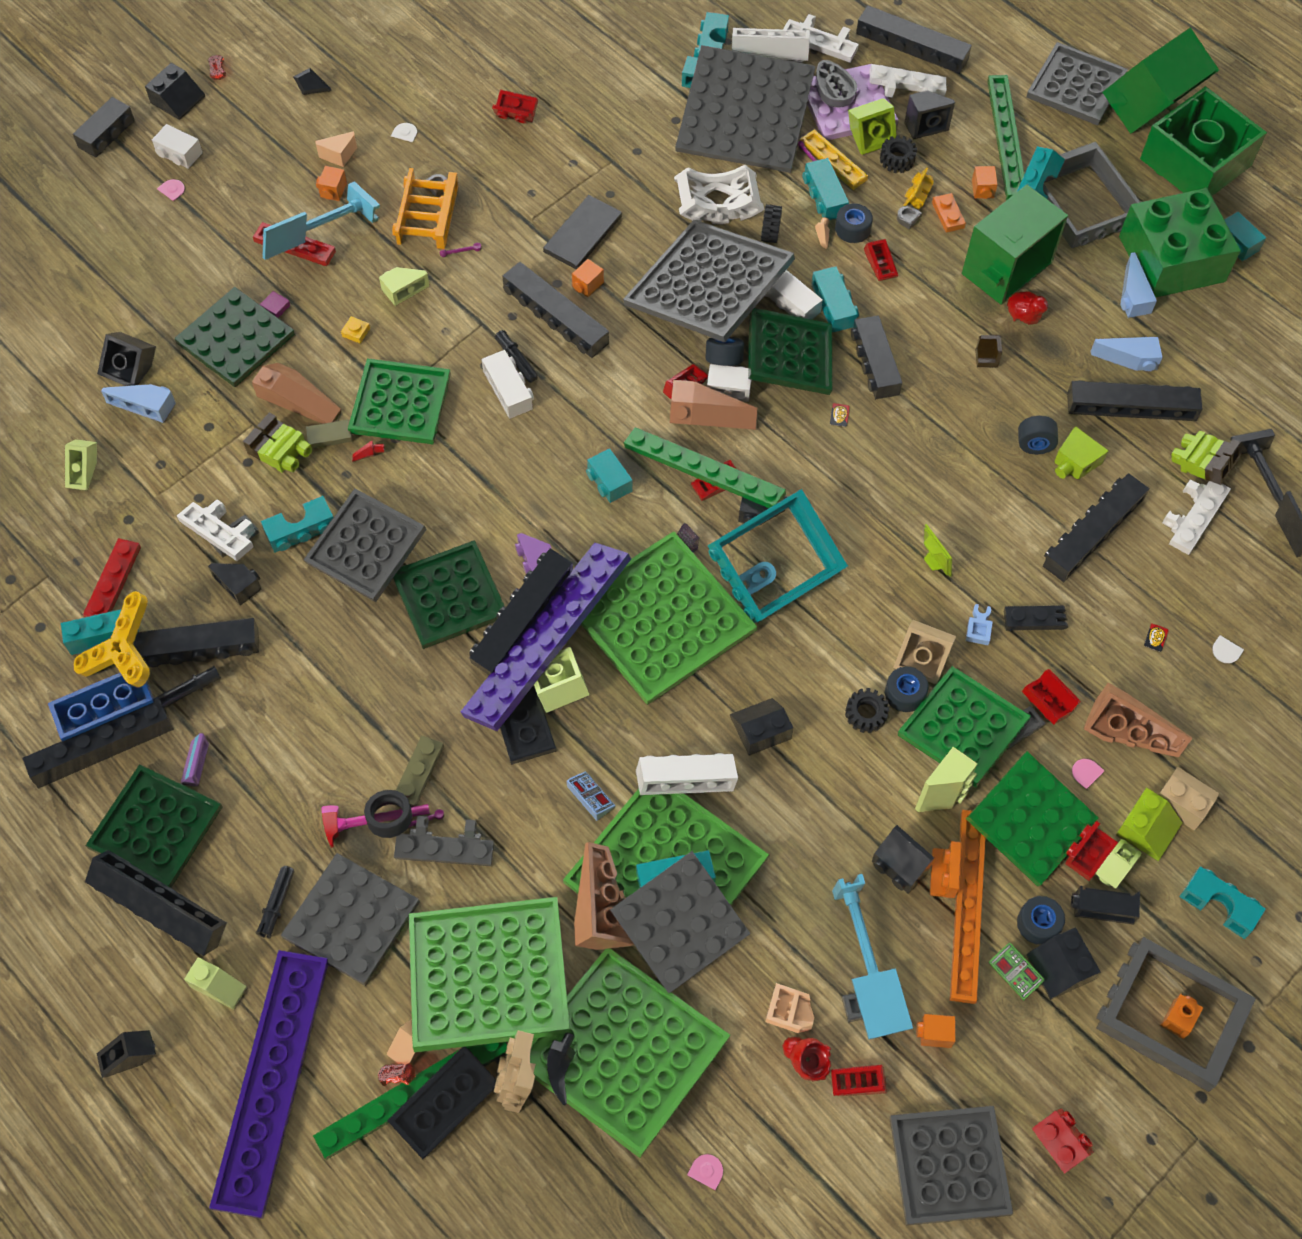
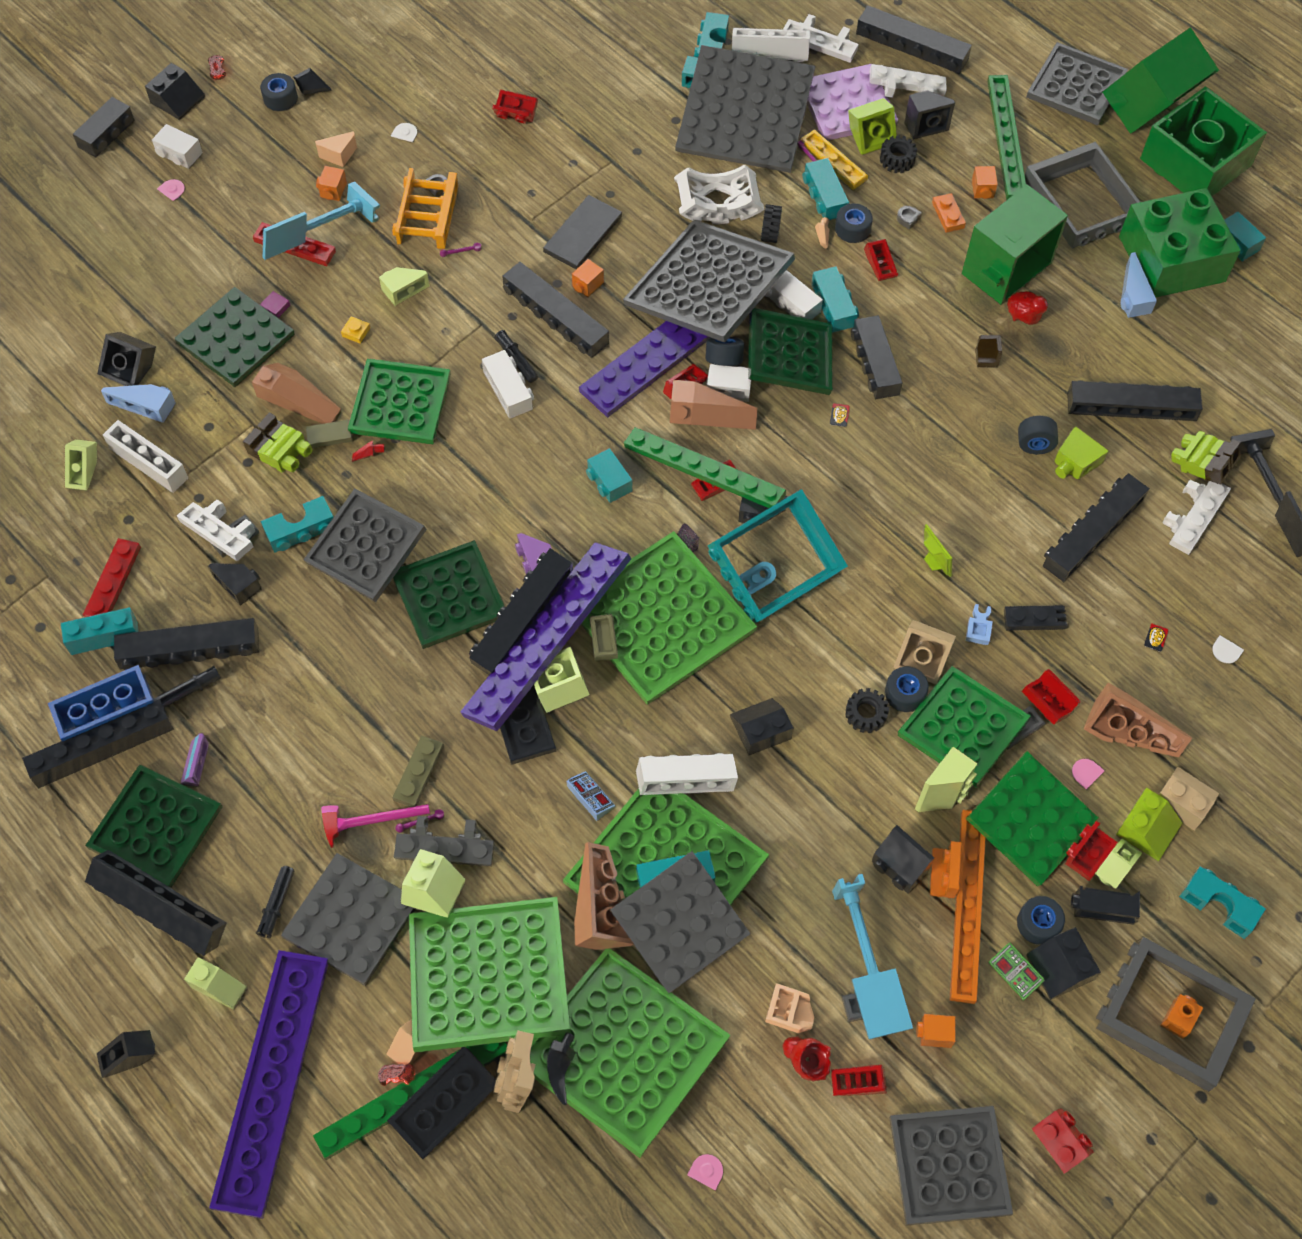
yellow piece [74,591,150,687] -> none
black tyre [364,790,412,838] -> none
dark grey piece [816,60,857,107] -> none
yellow hinge [903,167,934,209] -> none
teal arch [1017,146,1065,199] -> none
light blue slope [1090,337,1162,371] -> none
none -> white brick [103,420,188,493]
none -> black wheel [260,73,298,111]
none -> yellowish green slope [401,849,465,918]
none -> dark purple plate [579,321,711,418]
none -> olive tile [590,614,618,661]

